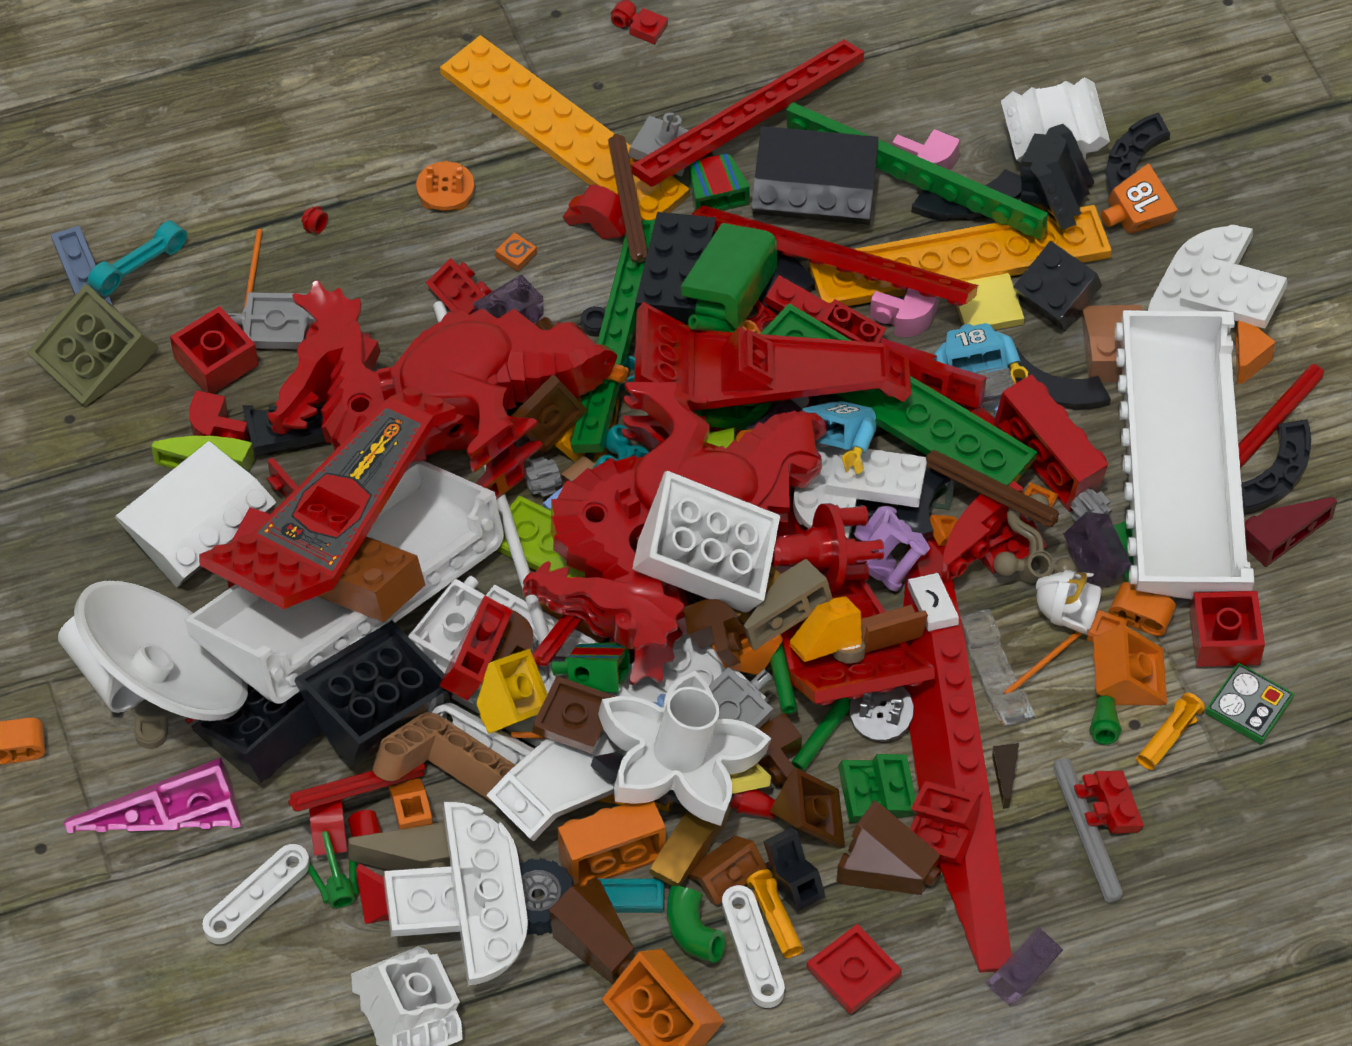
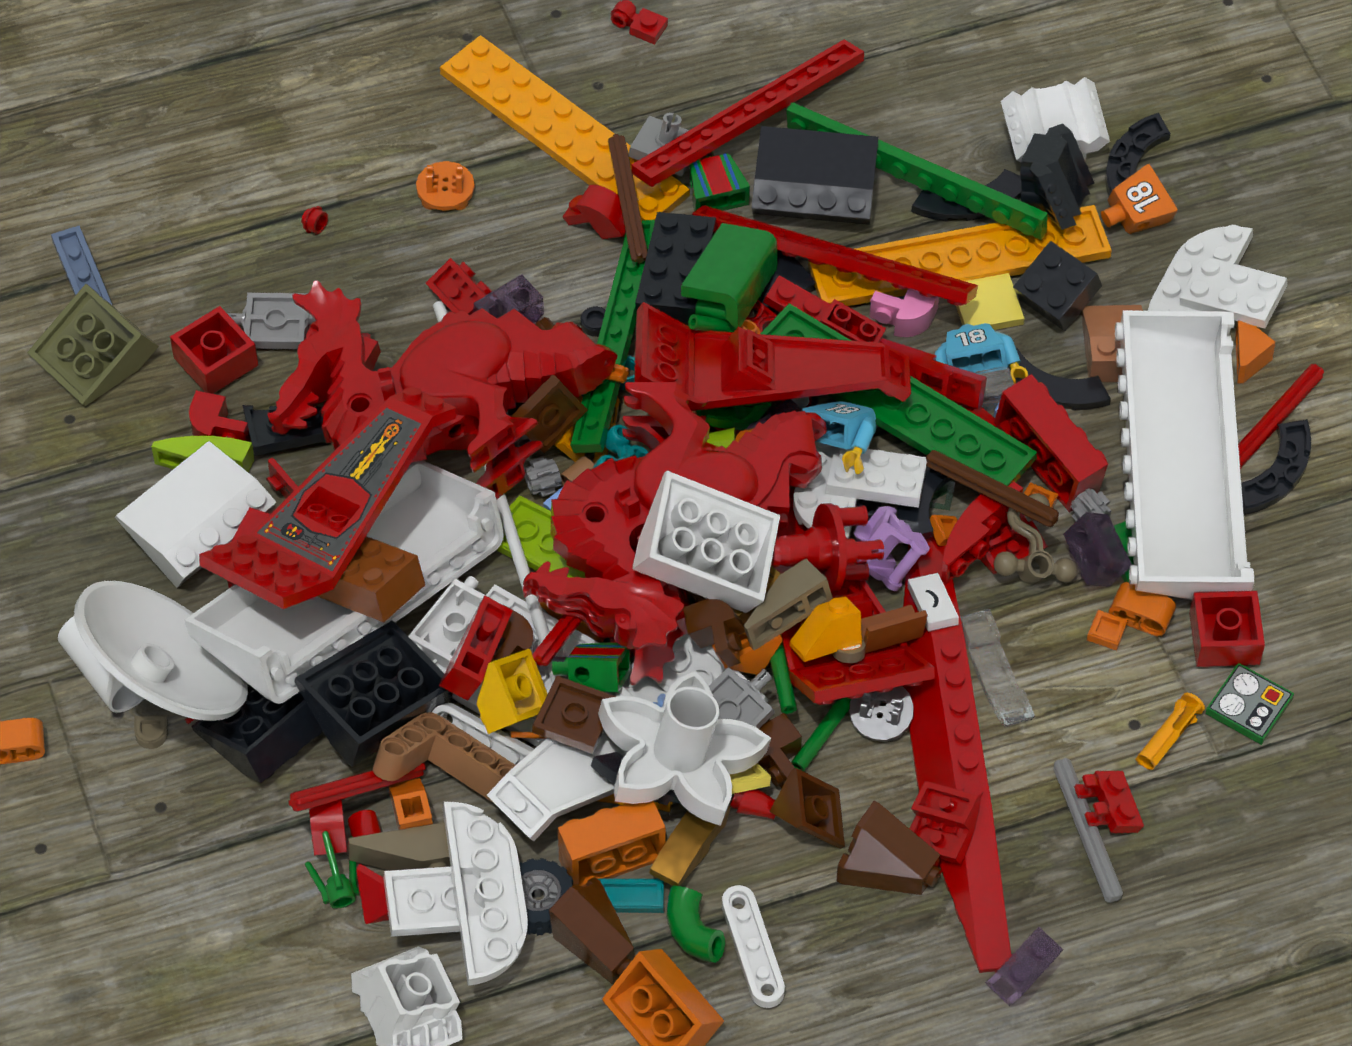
dark pink wedge [64,758,242,833] -> none
teal piece [88,220,187,296] -> none
white plate [202,844,310,944] -> none
orange axle [244,229,262,308] -> none
orange tile [495,232,537,272] -> none
dark orange panel [687,835,767,905] -> none
light orange piece [746,869,804,958] -> none
black brick [763,827,826,911] -> none
red plate [806,924,902,1015] -> none
green slope [838,754,916,823] -> none
bright pink brick [892,129,960,171] -> none
dark brown piece [992,743,1019,809] -> none
orange axle [1003,631,1082,697] -> none
white helmet [1036,570,1102,635] -> none
green cone [1089,696,1122,745] -> none
orange slope [1093,624,1167,706] -> none
dark red slope [1244,497,1337,567] -> none

